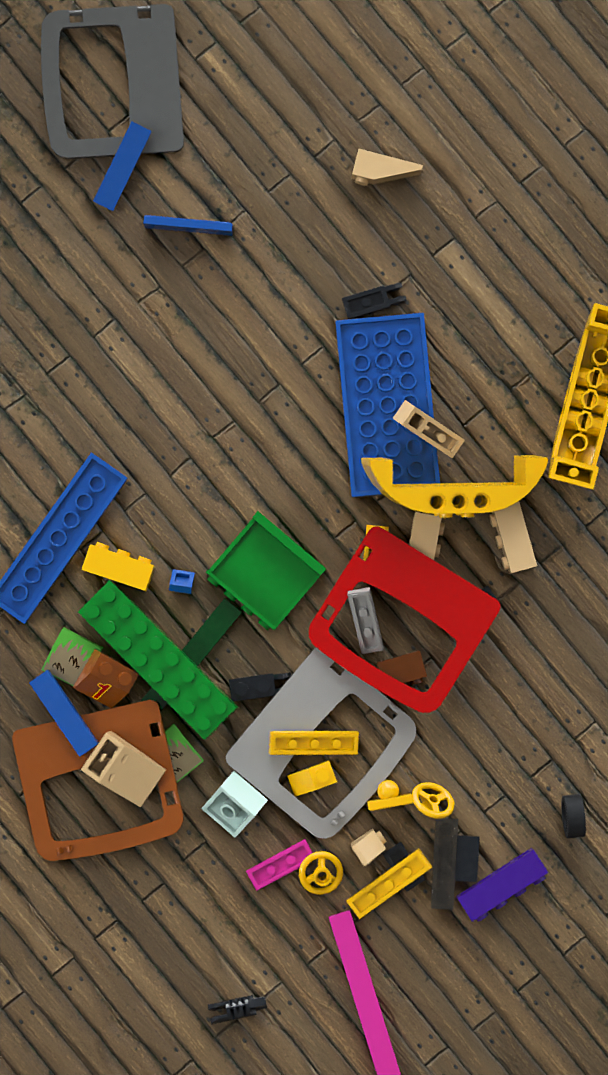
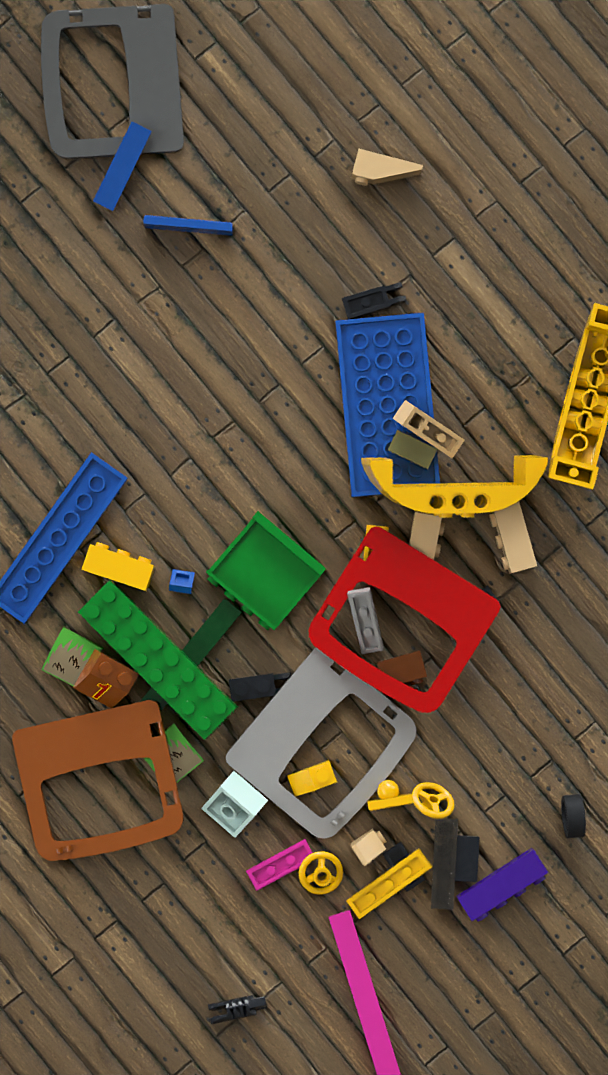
blue tile [29,670,99,757] -> none
tan slope [81,731,166,807] -> none
yellow tile [269,731,359,755] -> none
none -> olive tile [387,430,437,470]

